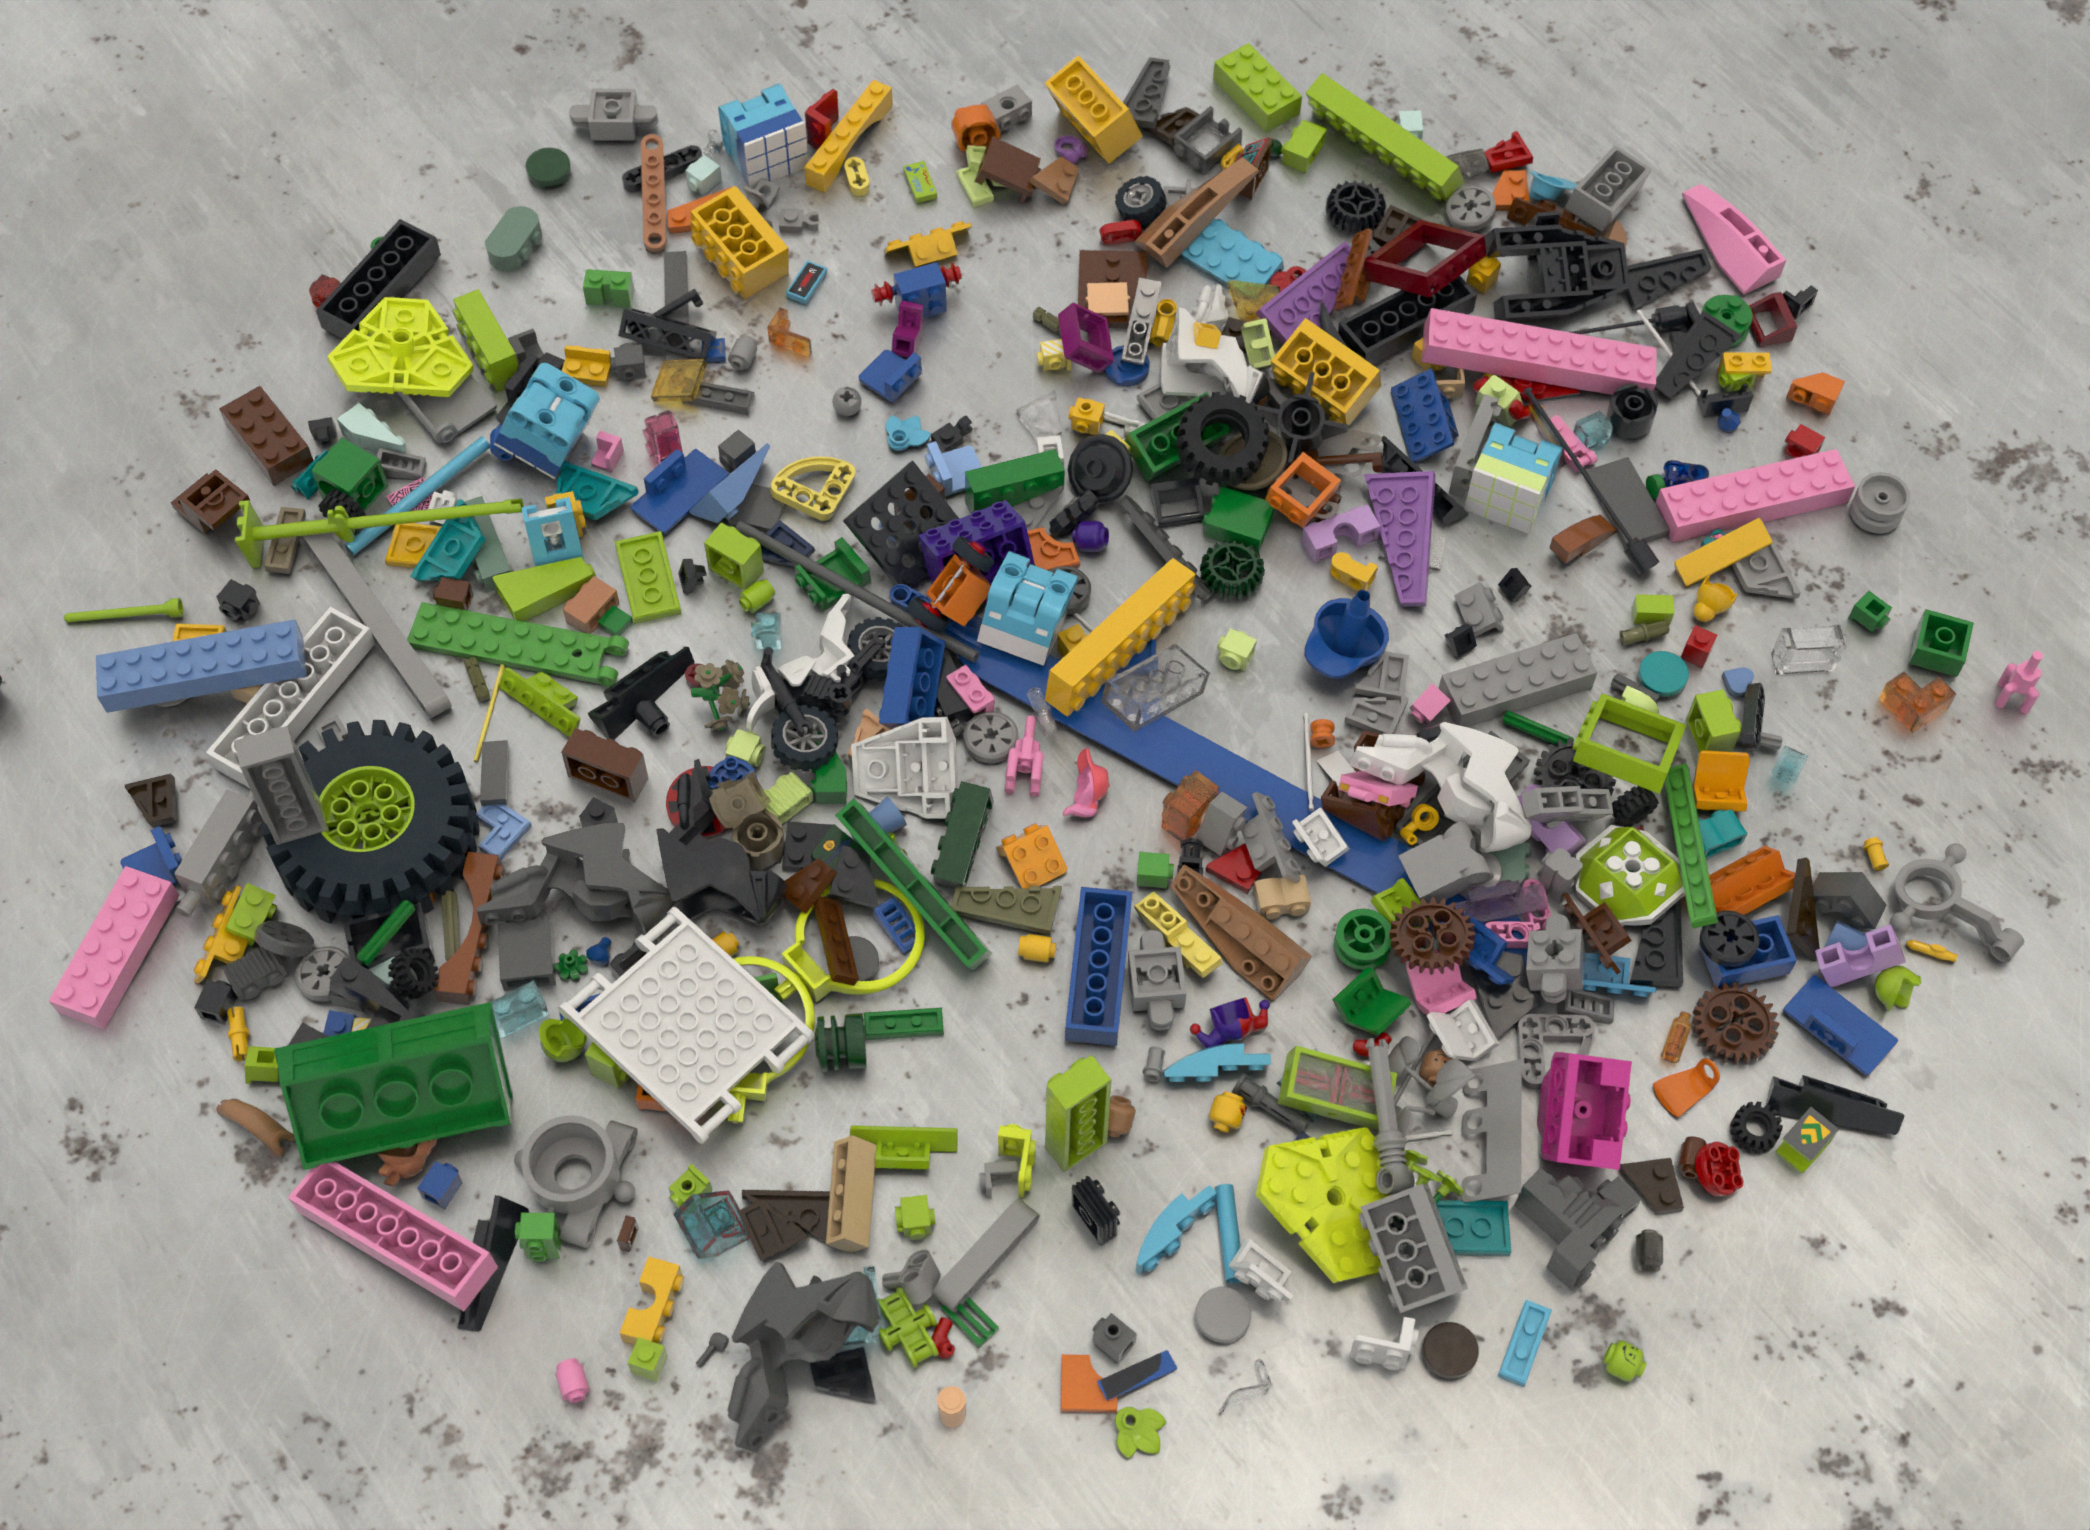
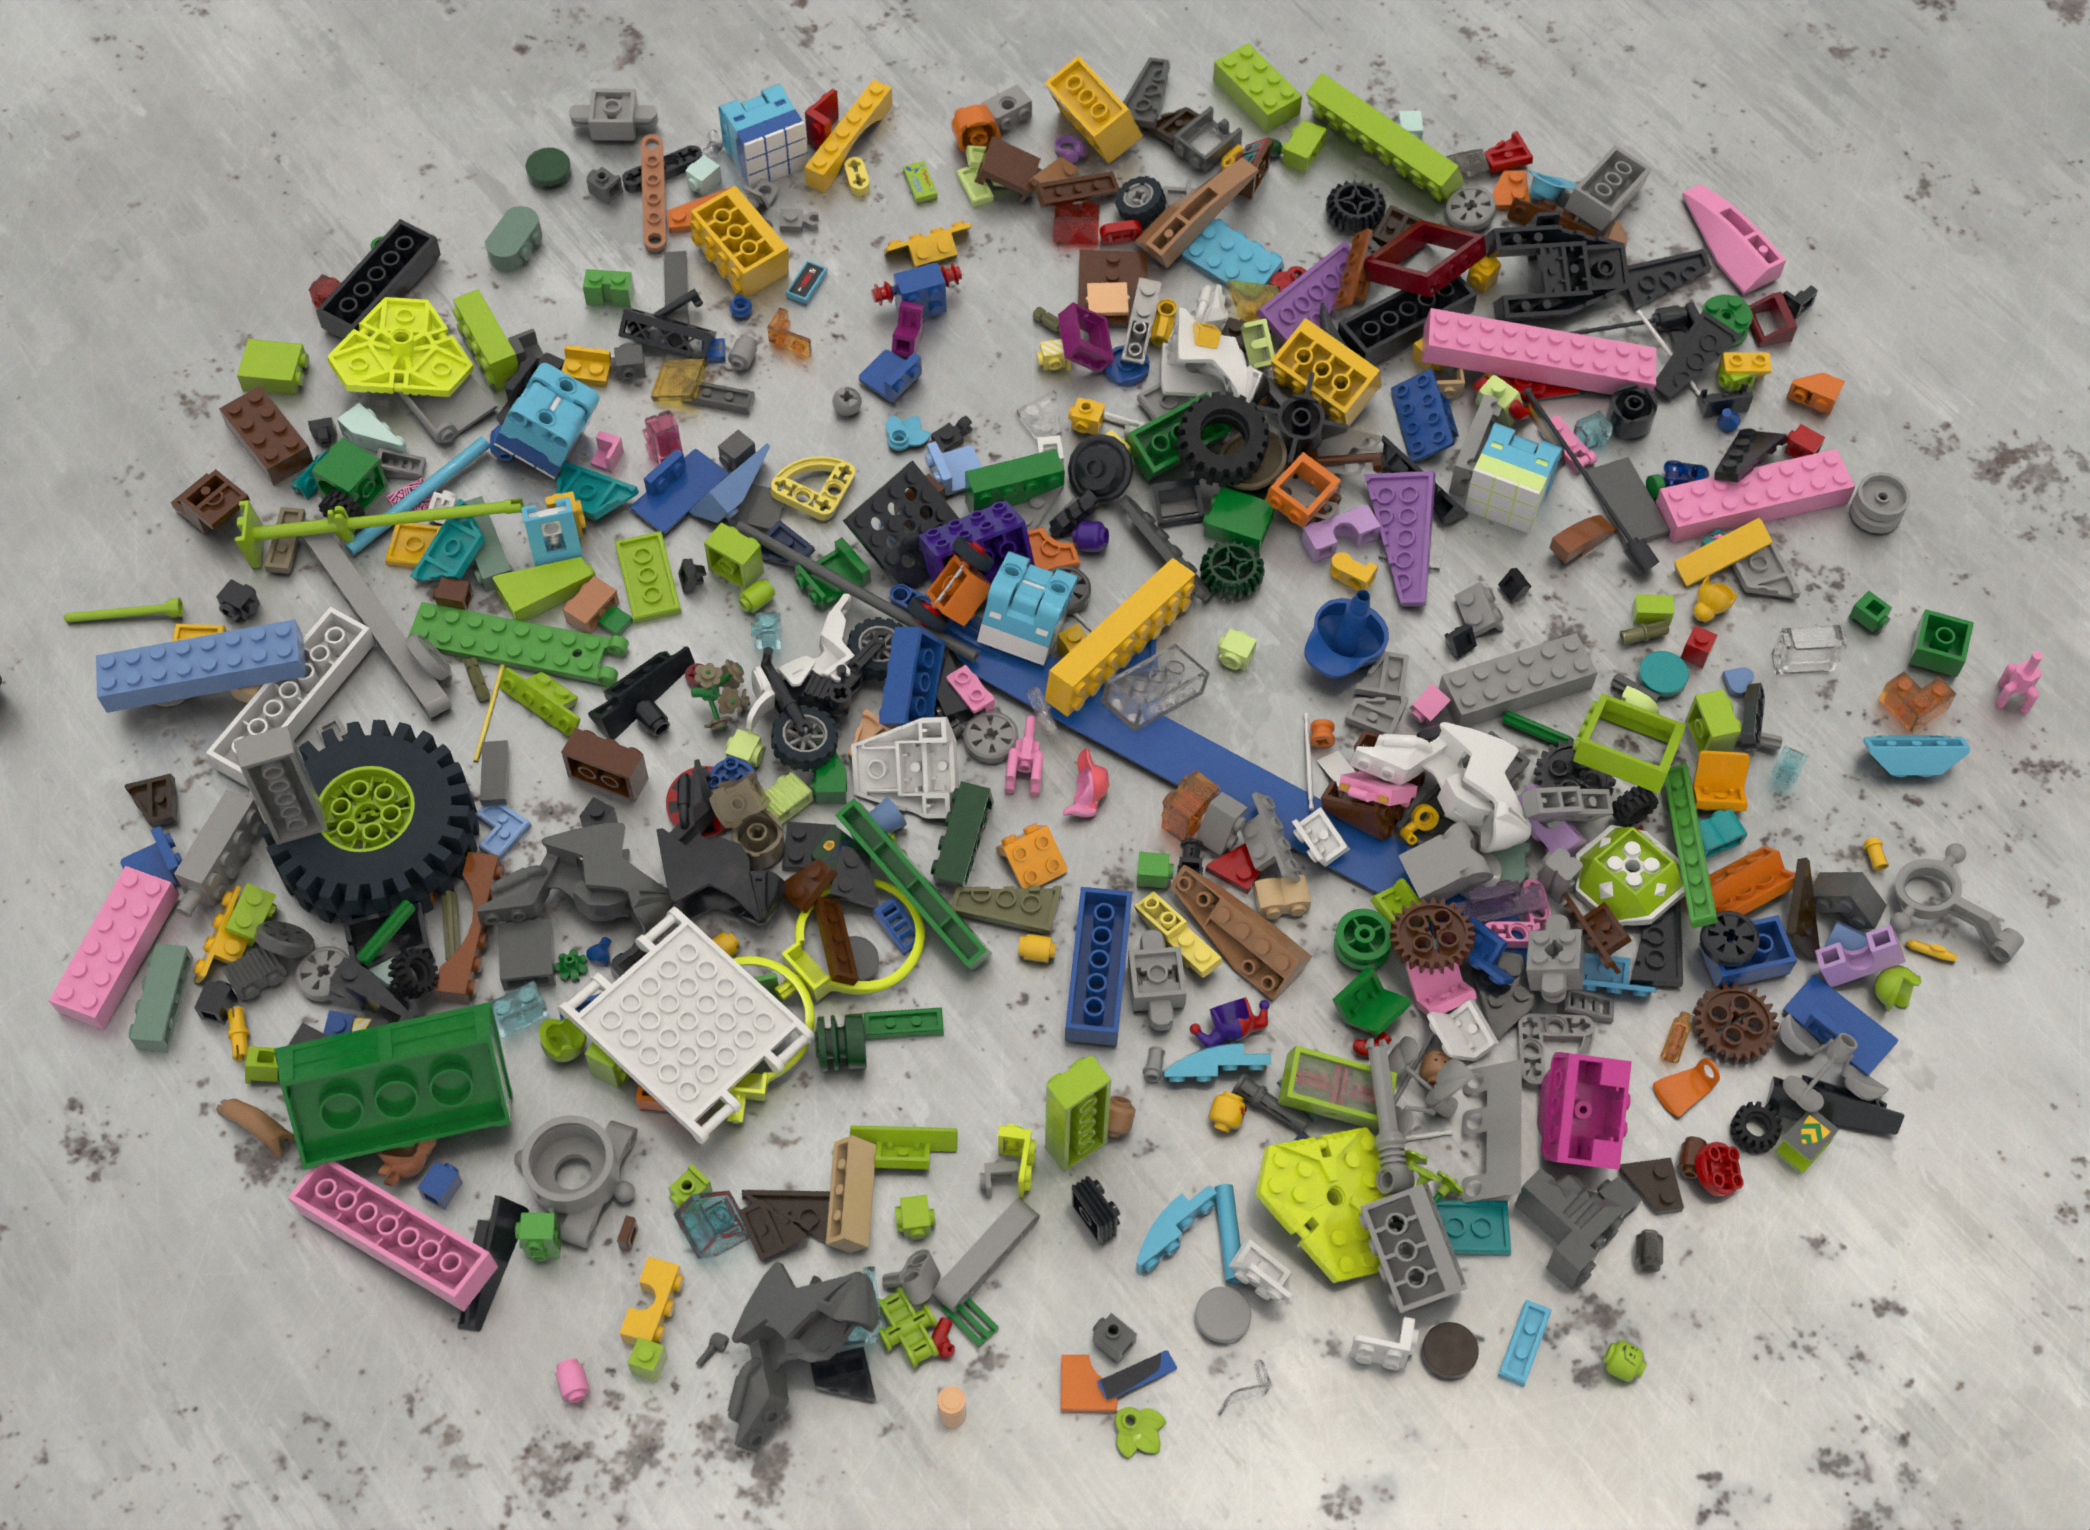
none -> sand green brick [129,943,193,1052]
none -> lime brick [237,339,309,395]
none -> light grey wheel [406,633,451,681]
none -> dark grey brick [586,167,623,204]
none -> blue plate [730,296,753,318]
none -> reddish brown plate [1034,171,1119,208]
none -> clear red bracket [1053,201,1100,244]
none -> black wing [1714,428,1787,482]
none -> light grey plant [1779,1014,1889,1112]
none -> medium azure wedge [1863,735,1971,777]

